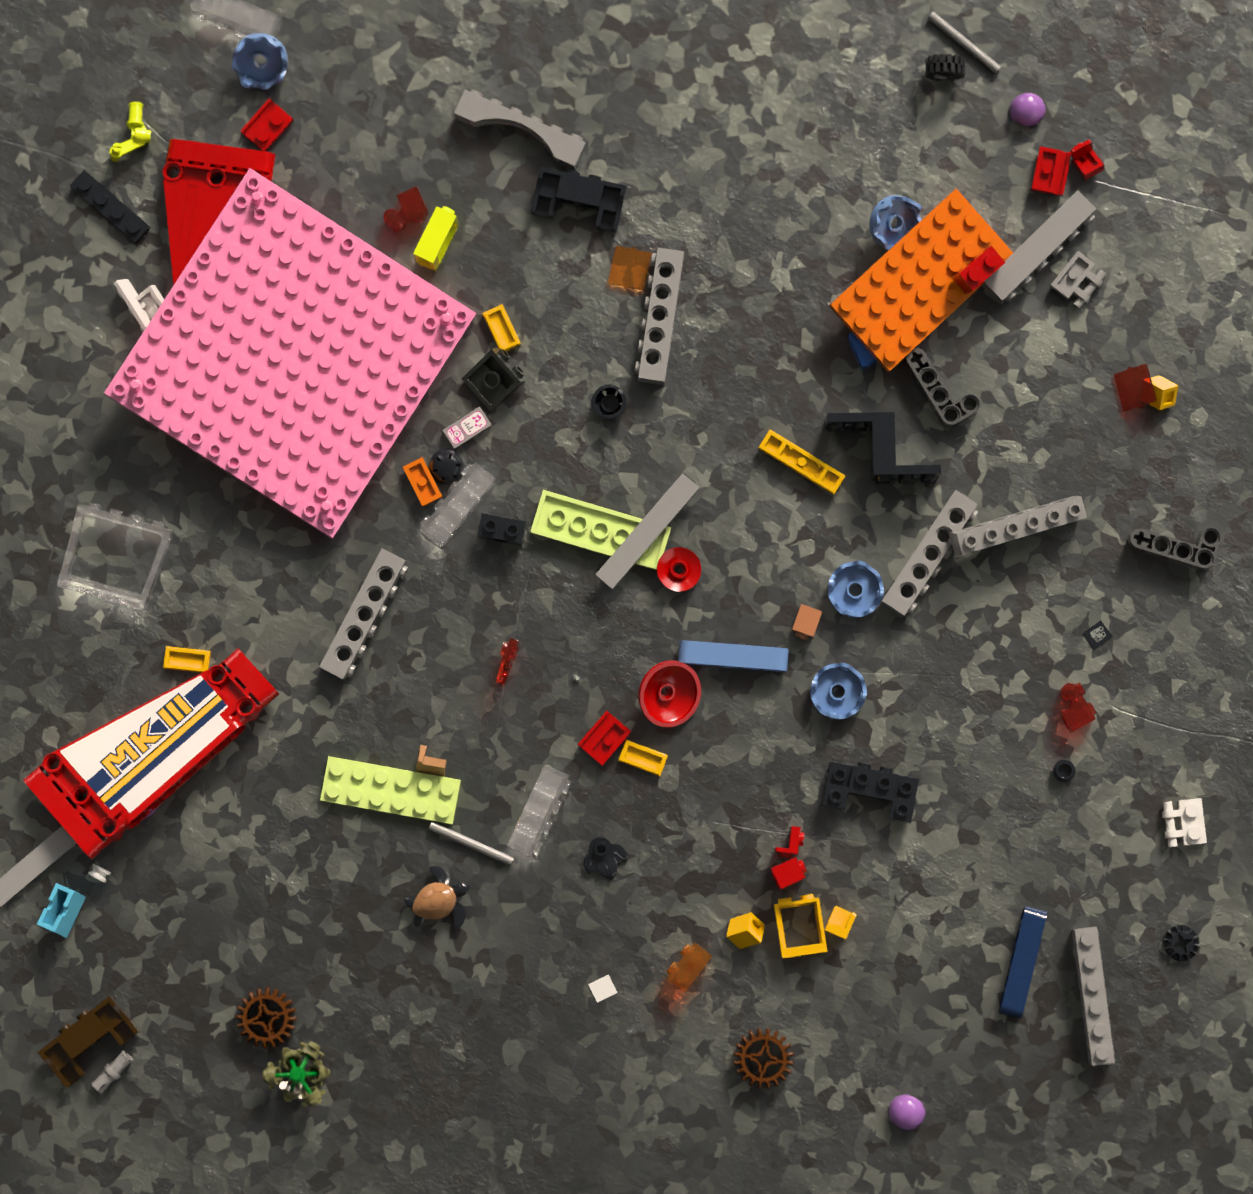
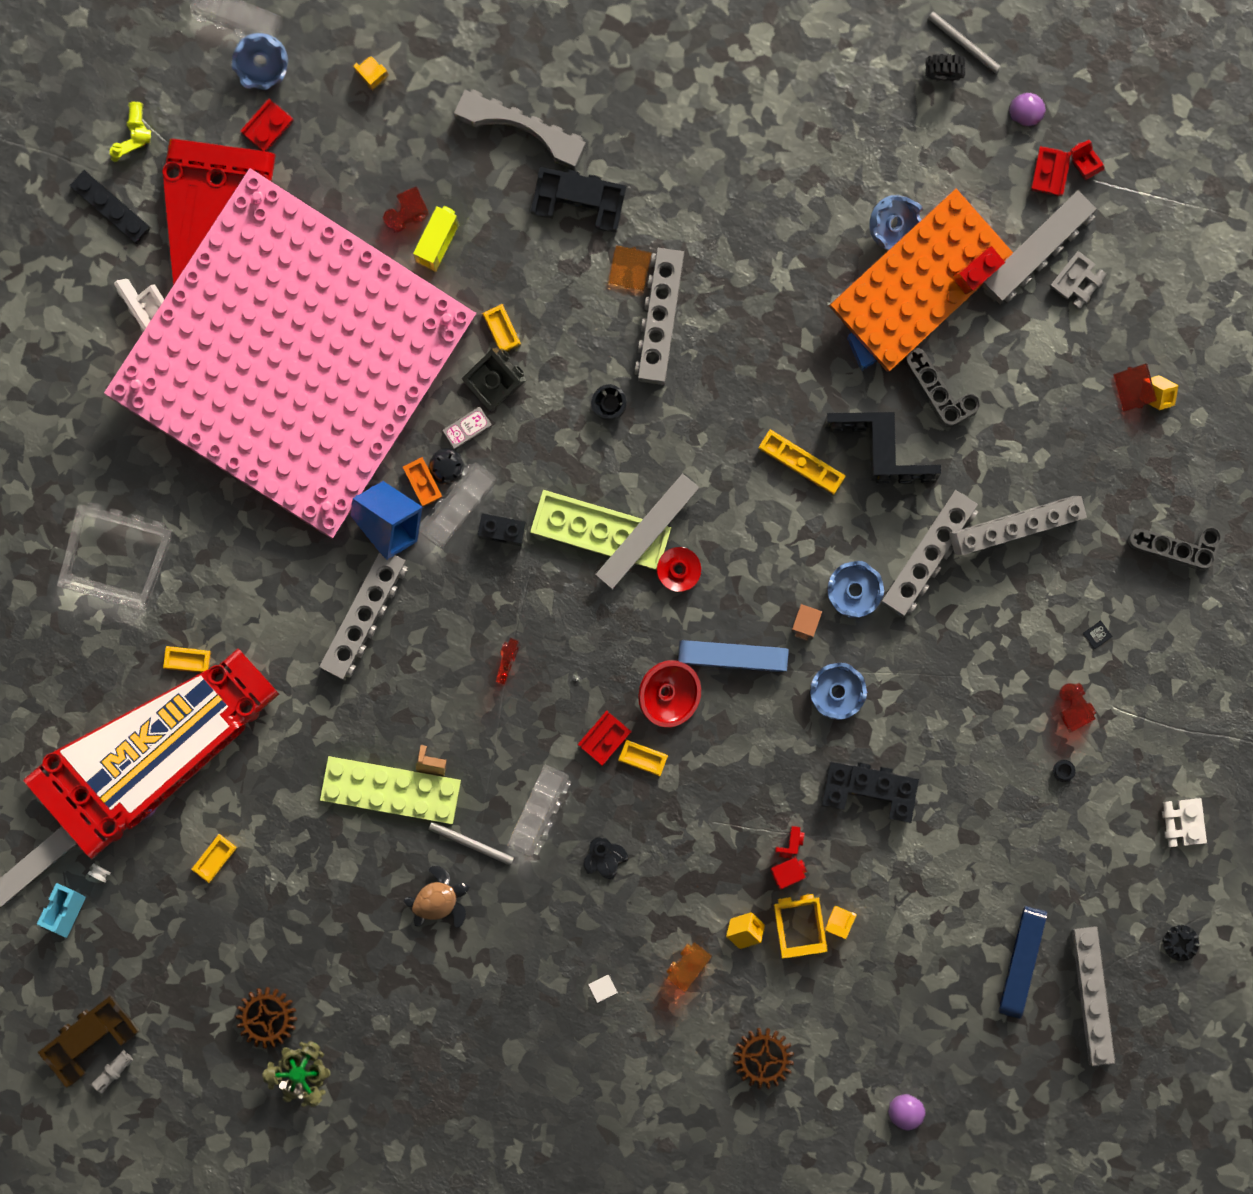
none -> yellow tile [191,834,237,883]
none -> blue slope [350,481,422,559]
none -> yellow panel [353,56,389,90]

